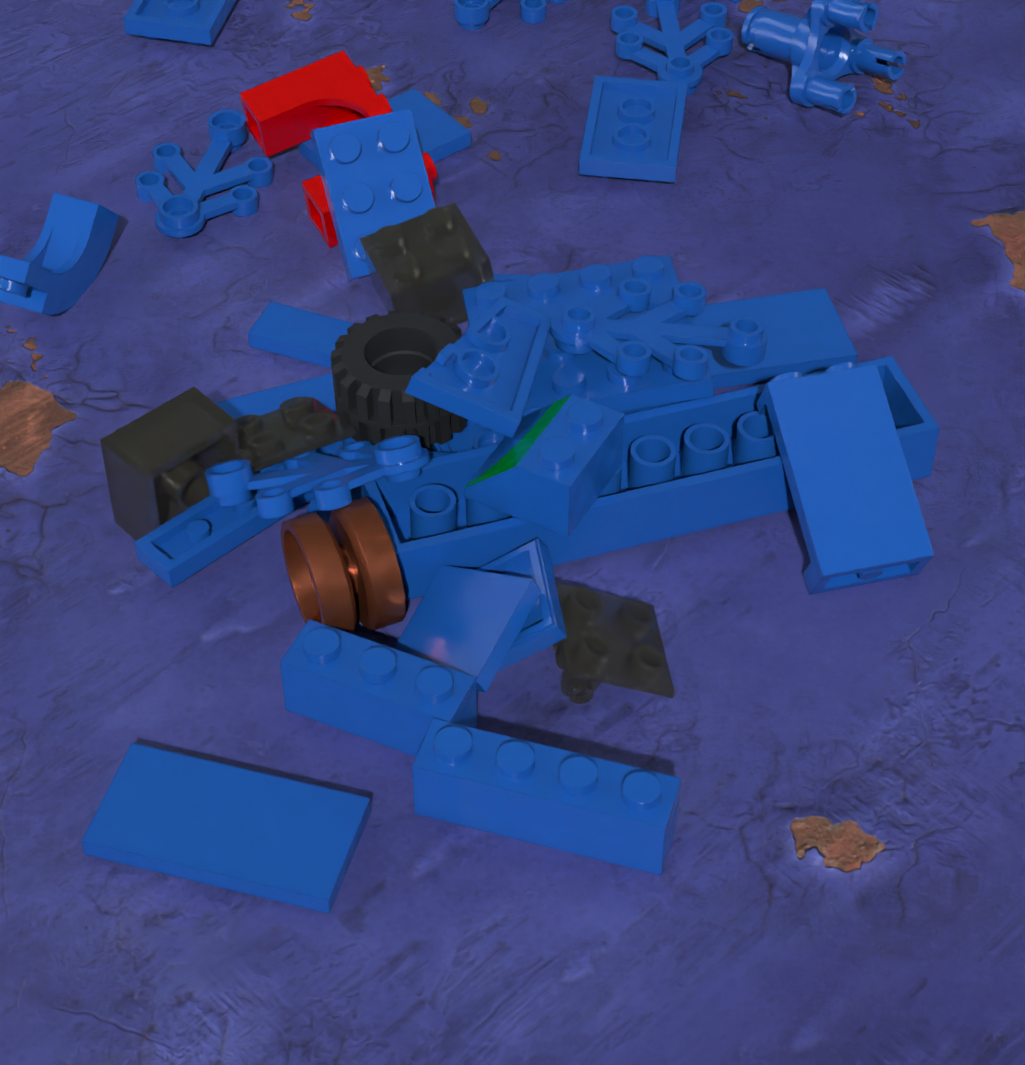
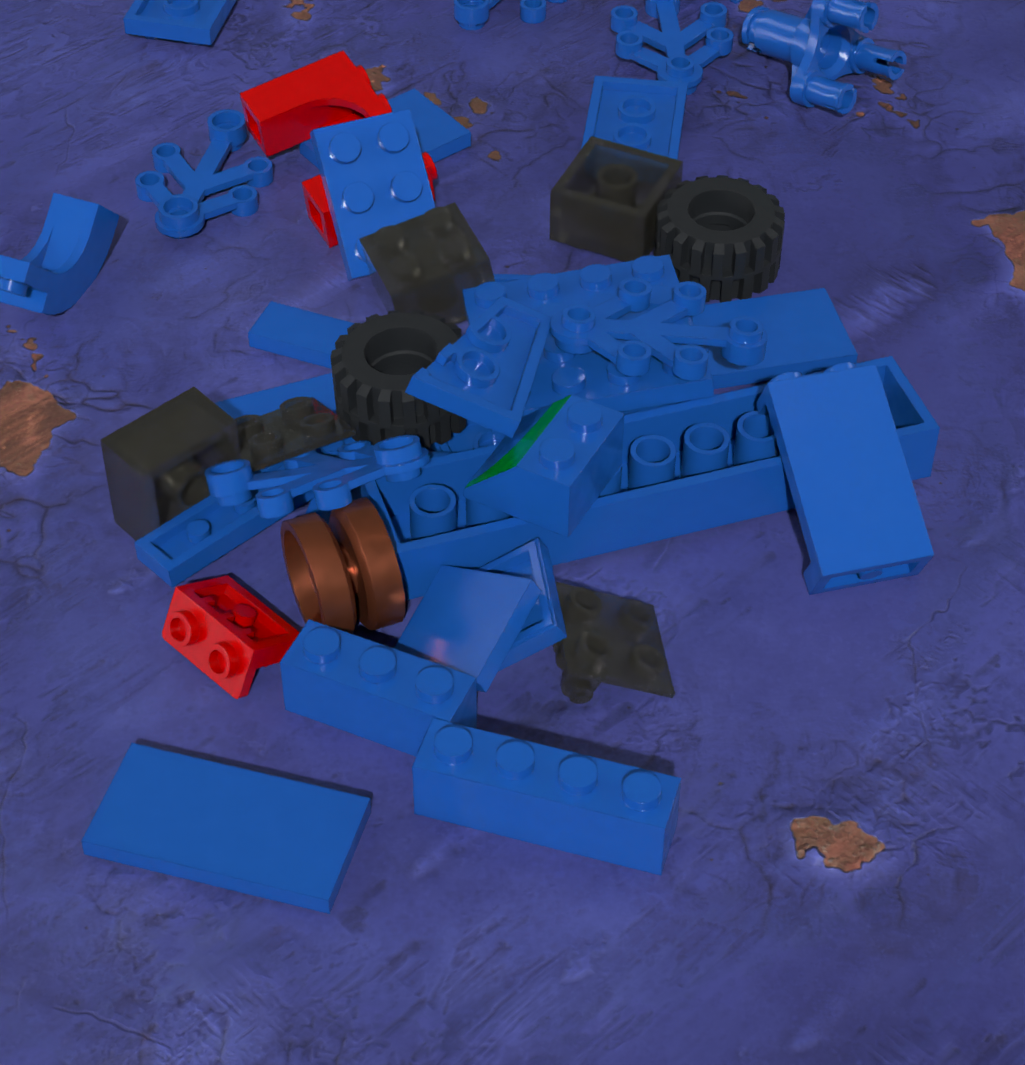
none -> red bracket [162,575,300,699]
none -> clear smoke brick [550,136,683,262]
none -> black tyre [654,175,785,302]

